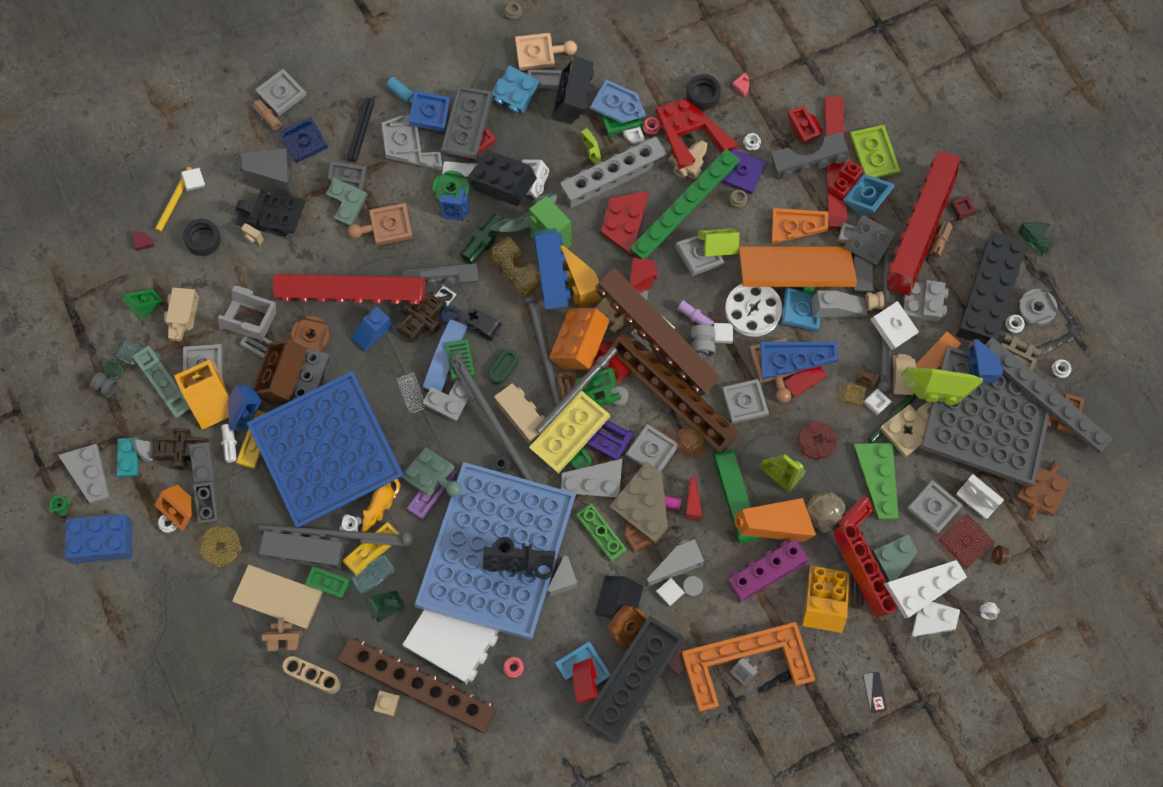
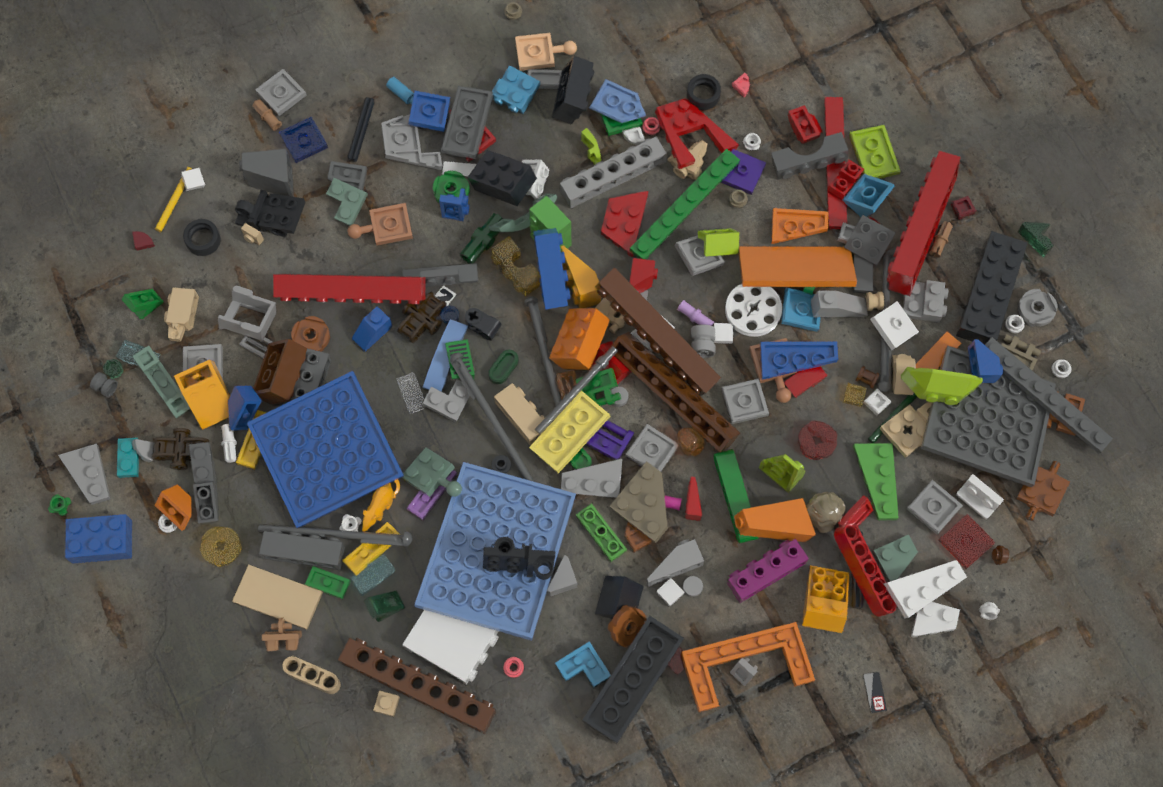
red slope [573,658,598,704] -> none

